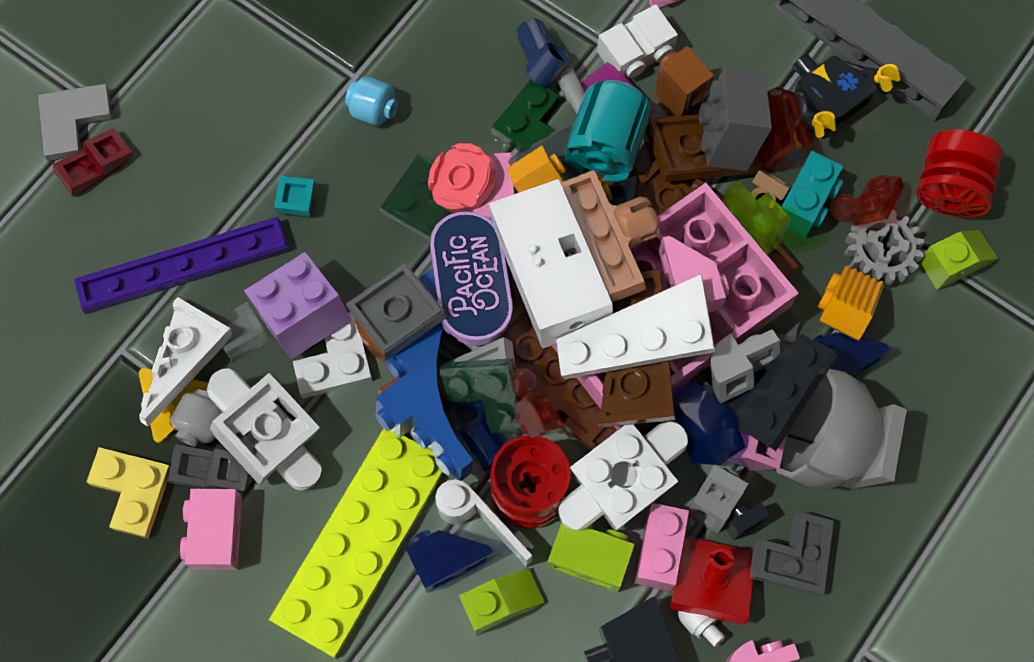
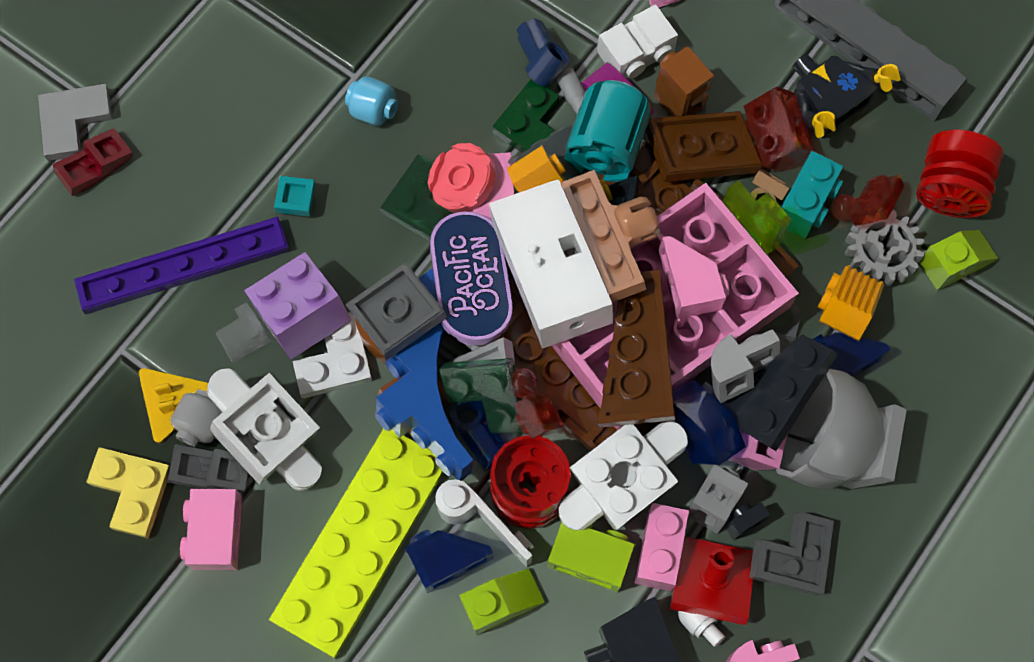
white wing [139,297,233,426] -> none
white wing [556,274,715,379] -> none
dark grey brick [699,67,772,171] -> none

